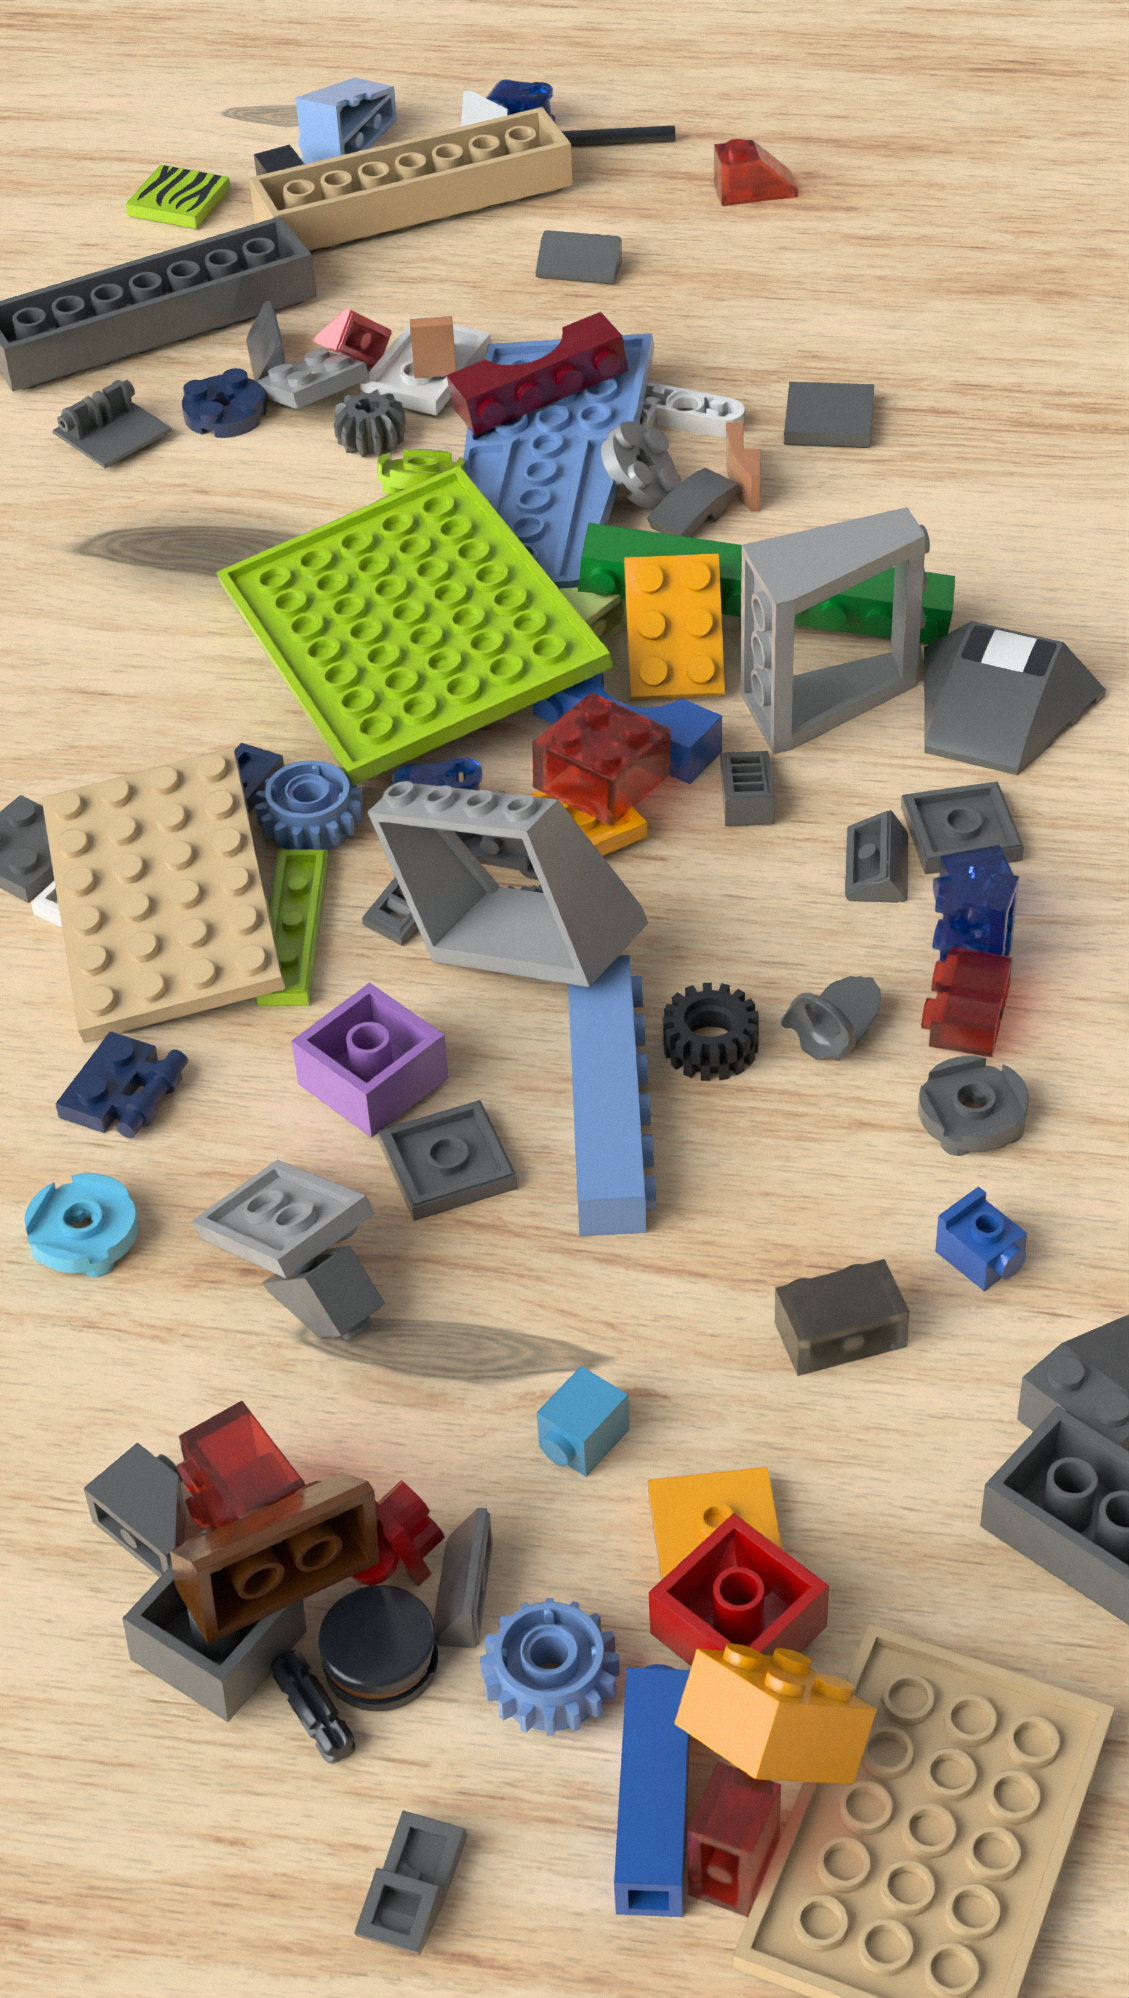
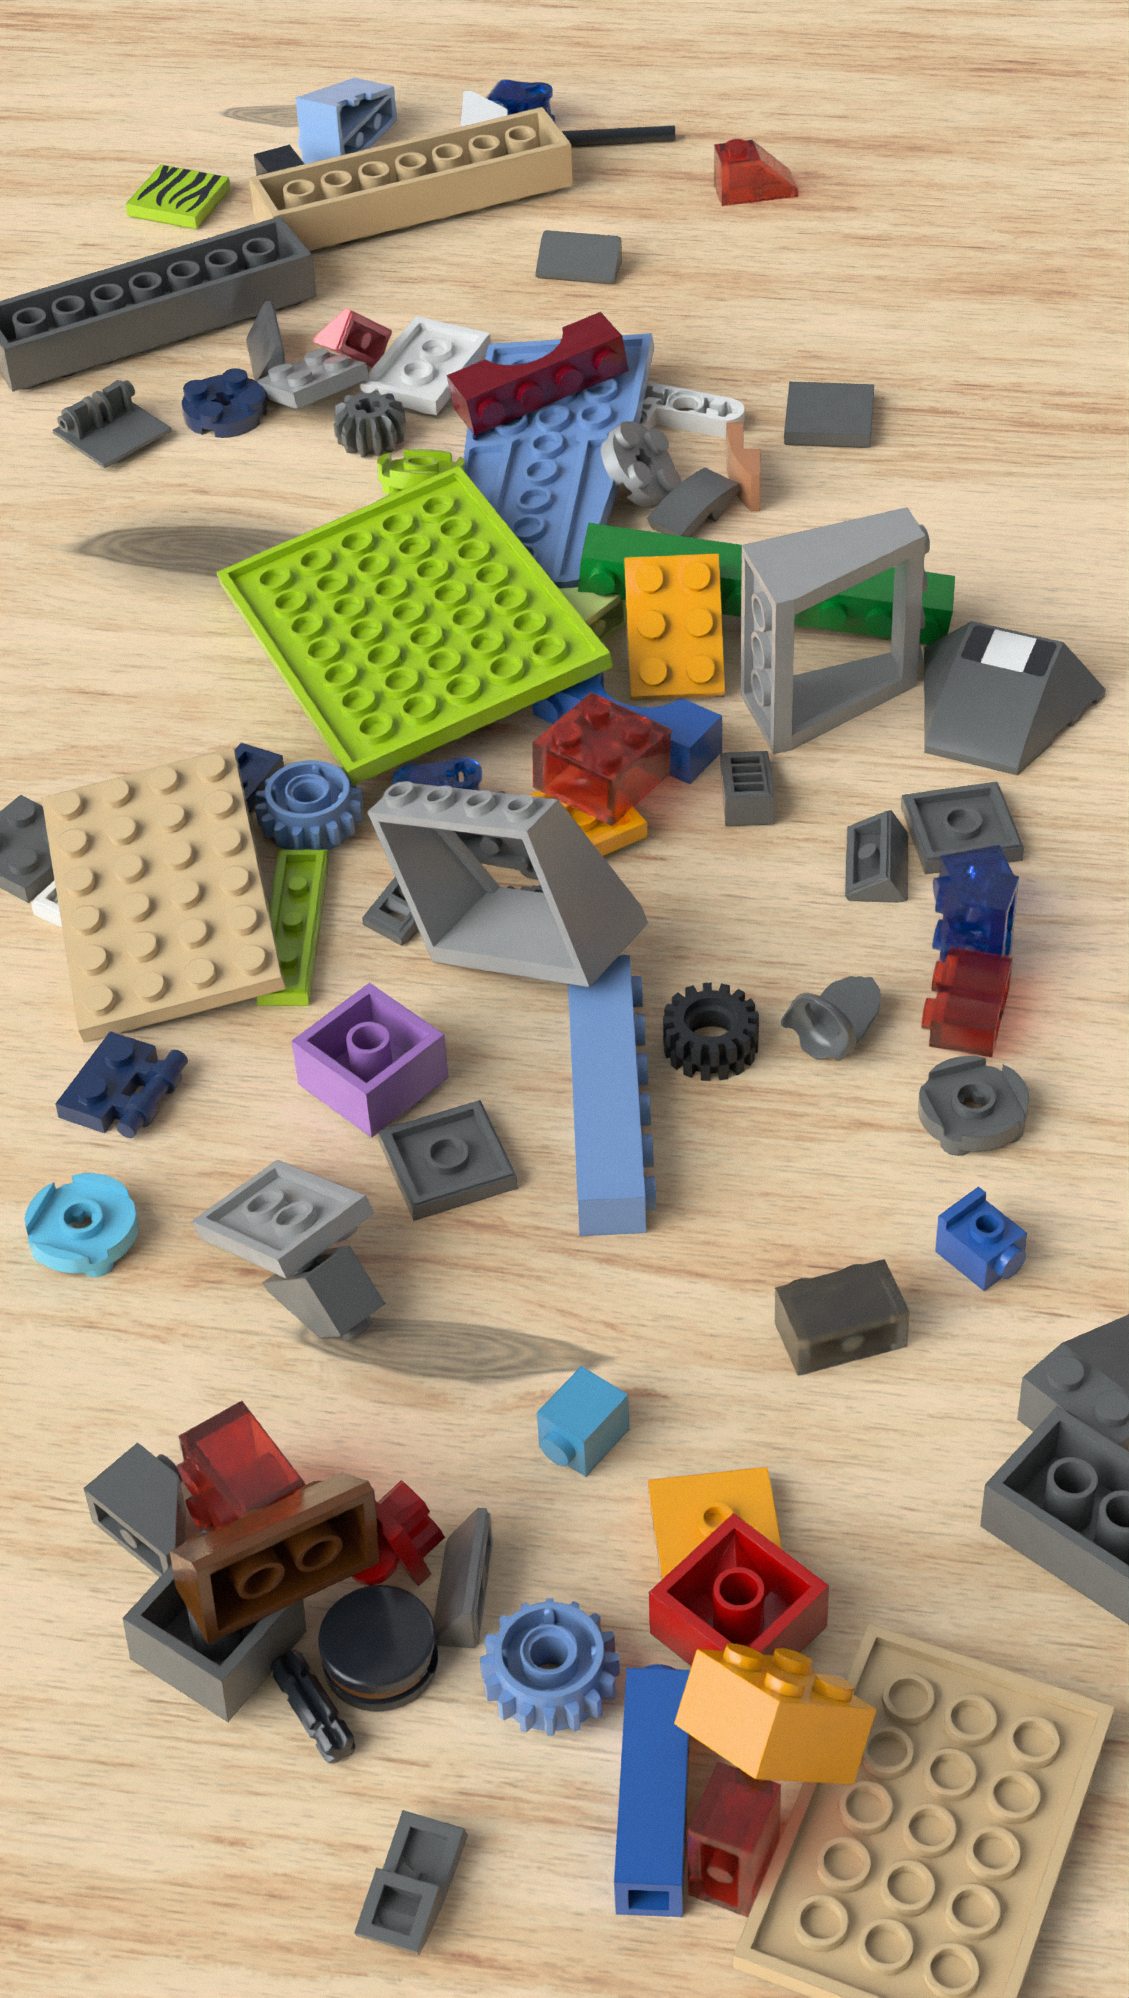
nougat slope [409,316,456,378] -> none

